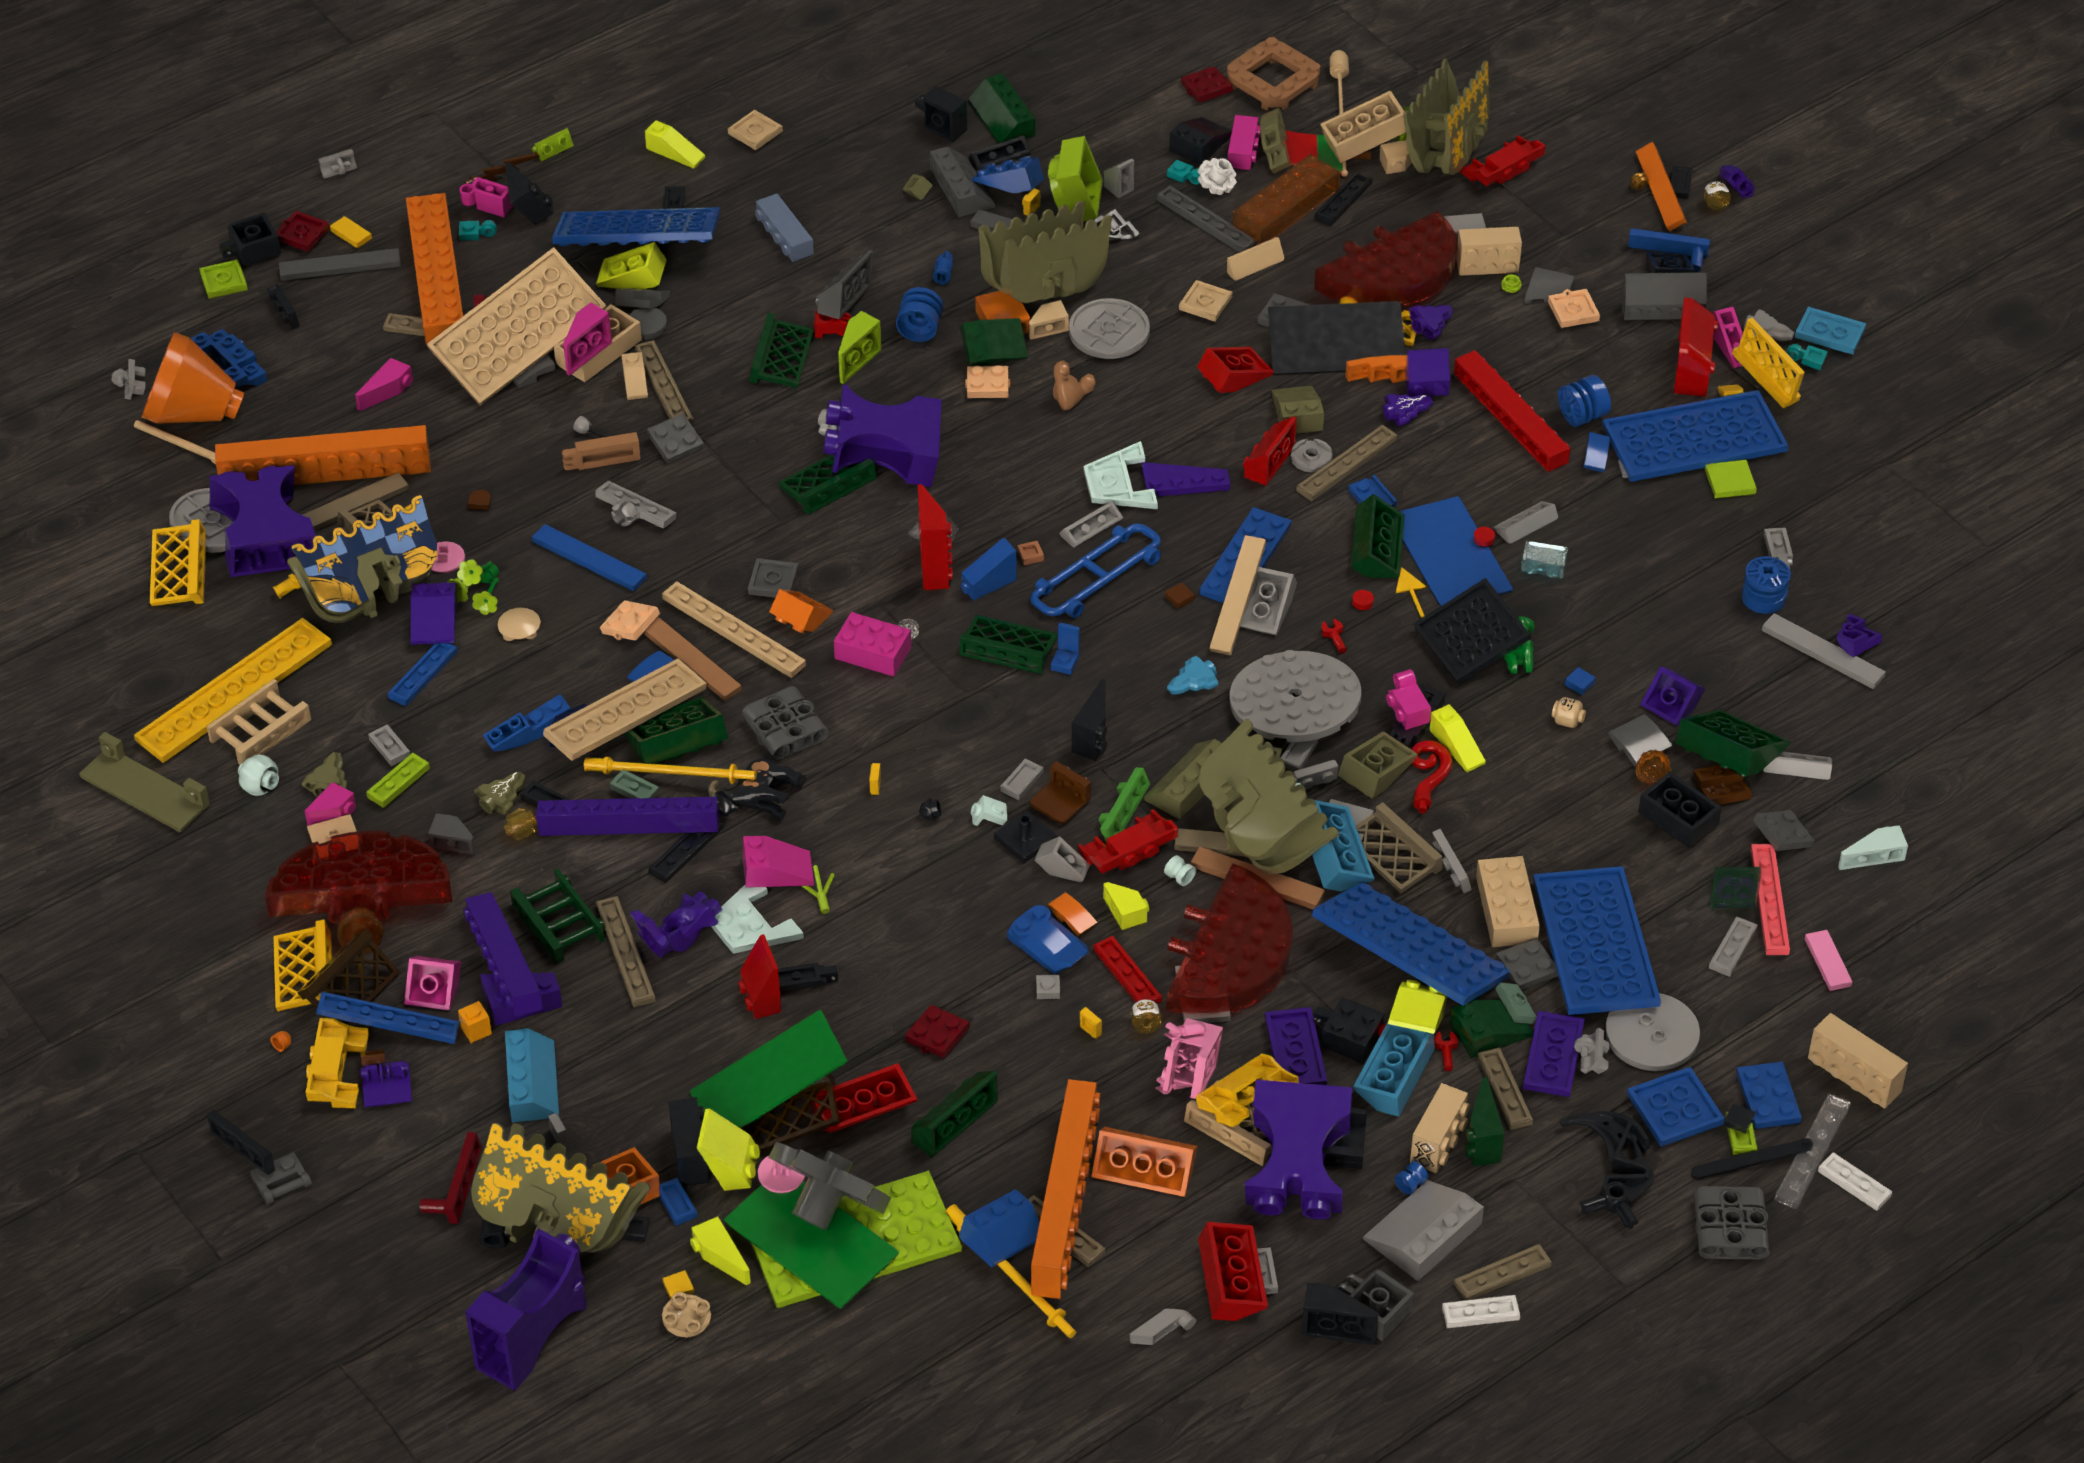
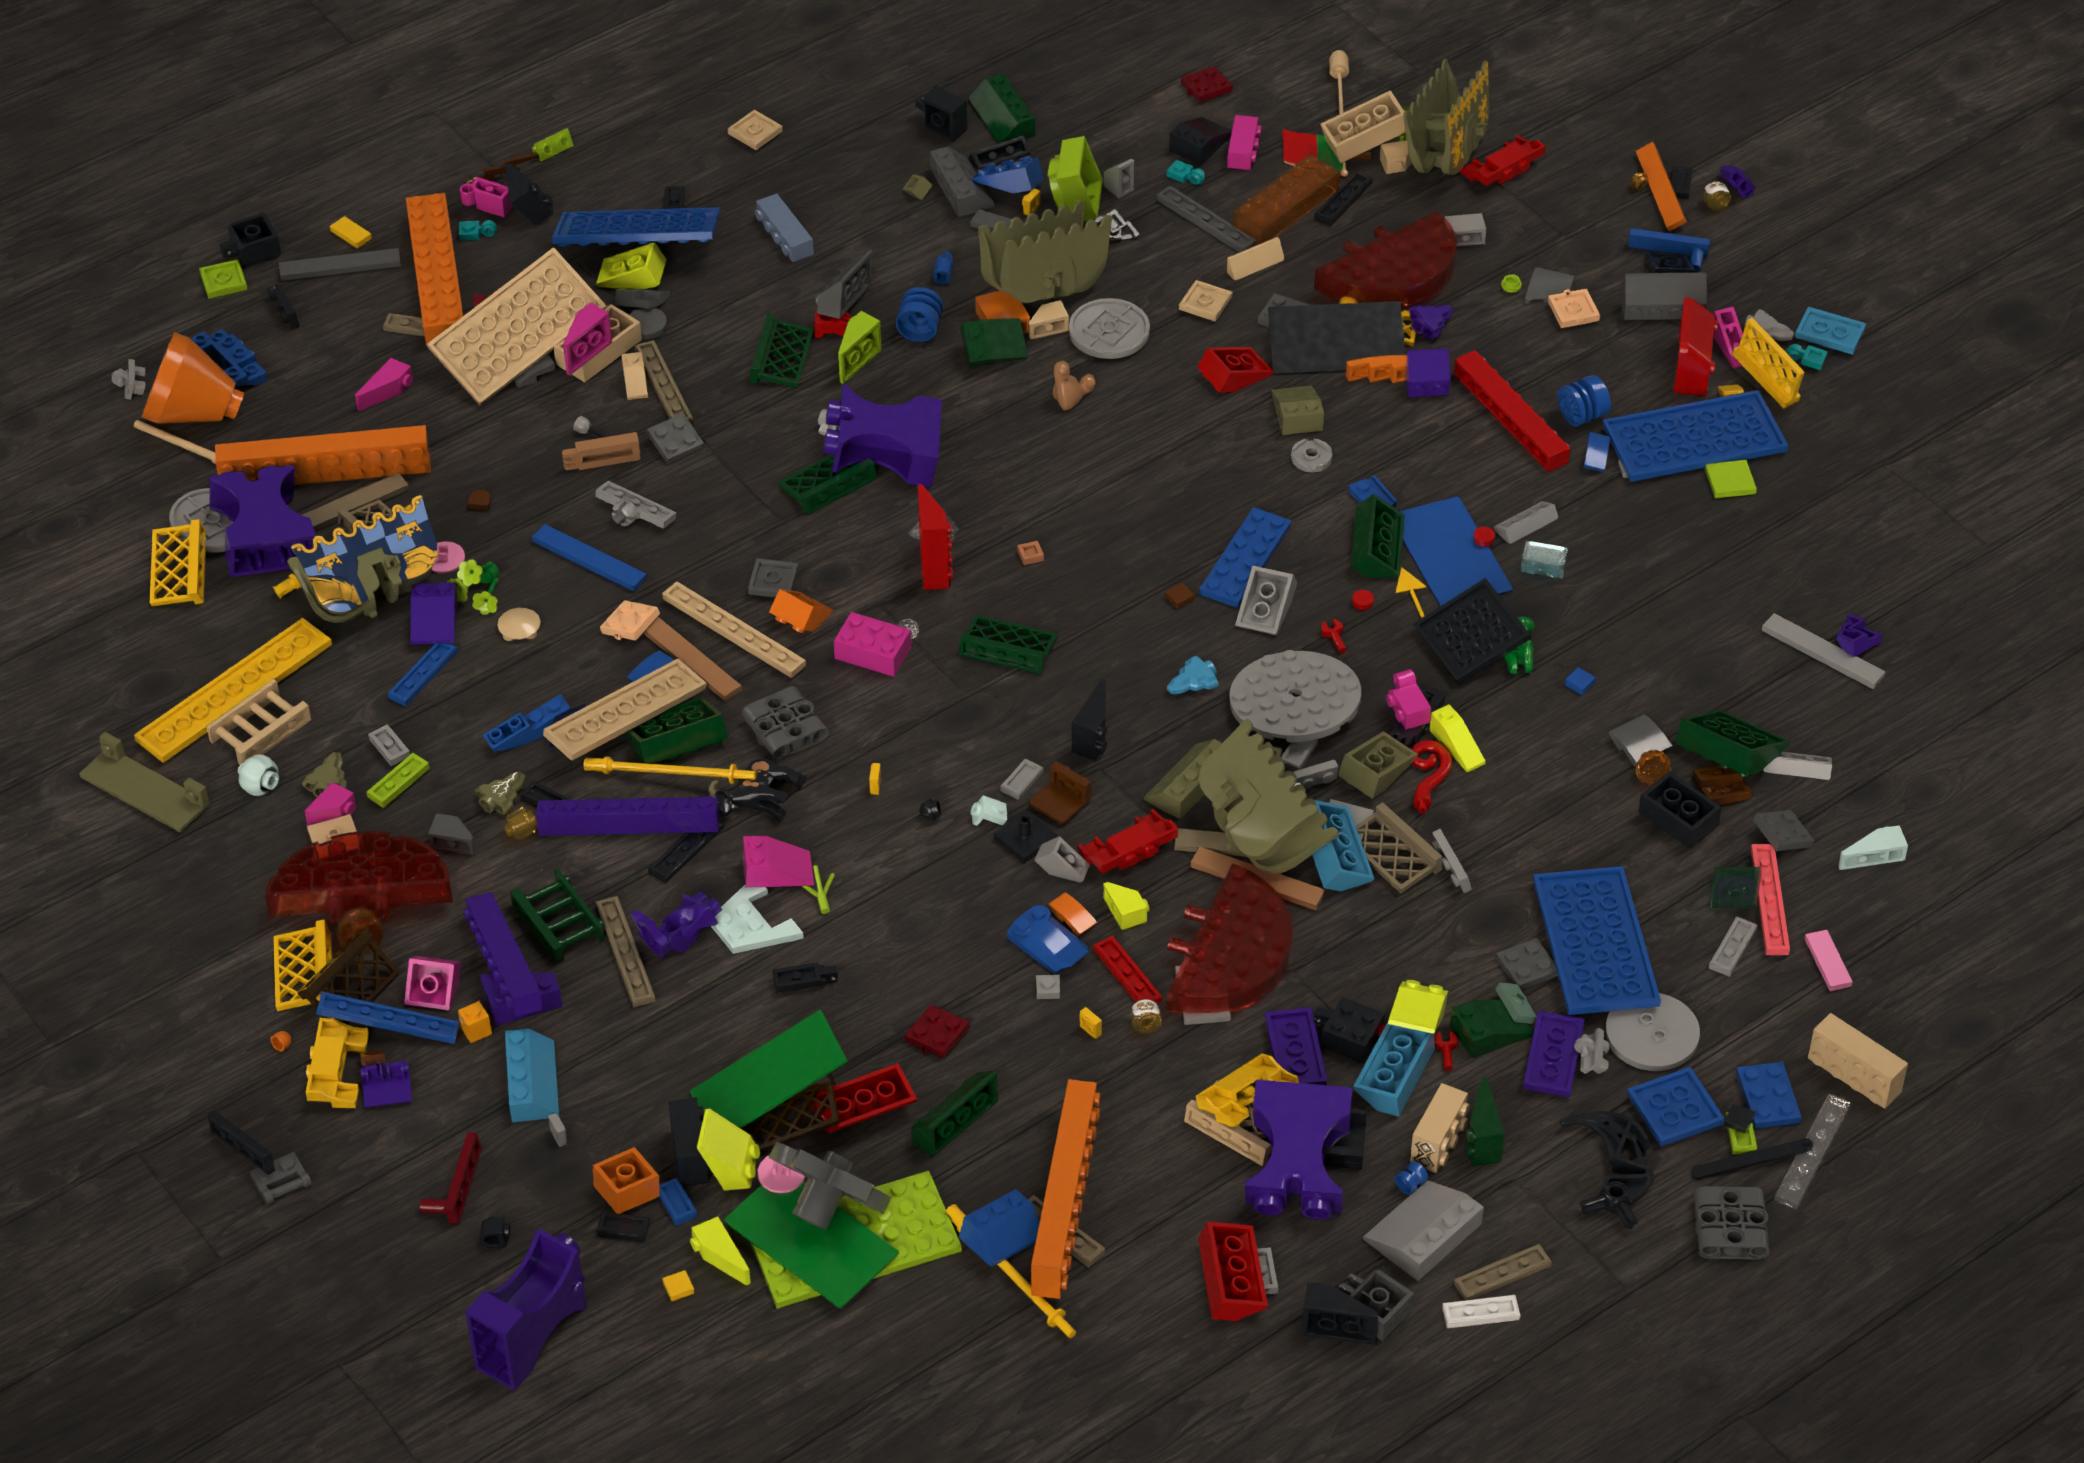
dark red plate [276,211,330,252] -> none
light grey hips [318,149,357,179] -> none
olive animal [471,1123,651,1253] -> none
sand green plate [610,769,659,799] -> none
neon yellow slope [645,121,705,169] -> none
tan dish [662,1292,711,1337] -> none
red slope [738,934,781,1019] -> none
blue slope [960,538,1017,601] -> none
light nougat plate [965,365,1010,398] -> none
blue bar [1030,523,1161,618] -> none
blue bracket [1051,623,1080,675] -> none
light grey slope [1059,501,1123,548] -> none
light aqua wing [1084,441,1158,509] -> none
orange slope [1091,1127,1198,1197] -> none
bright green hinge [1098,767,1150,844] -> none
light grey piece [1130,1308,1196,1345] -> none
dark purple wing [1141,462,1230,496] -> none
bright pink torso [1155,1018,1223,1099] -> none
light aqua wheel [1164,855,1196,886] -> none
white plant [1198,158,1237,195] -> none
tan tile [1210,535,1266,656] -> none
medium nougat plate [1227,37,1320,110] -> none
red slope [1243,416,1297,486] -> none
olive slope [1260,108,1291,173] -> none
dark tan tile [1296,425,1398,502] -> none
blue plate [1311,883,1510,1006] -> none
dark purple rock [1383,394,1433,427] -> none
tan brick [1456,227,1522,276] -> none
tan brick [1476,856,1540,947] -> none
dark tan tile [1477,1048,1533,1130] -> none
tan head [1552,697,1586,728] -> none
dark purple slope [1640,666,1705,726] -> none
blue wheel [1741,556,1791,614] -> none
light grey hinge [1764,528,1793,569] -> none
white tile [1818,1152,1892,1211] -> none

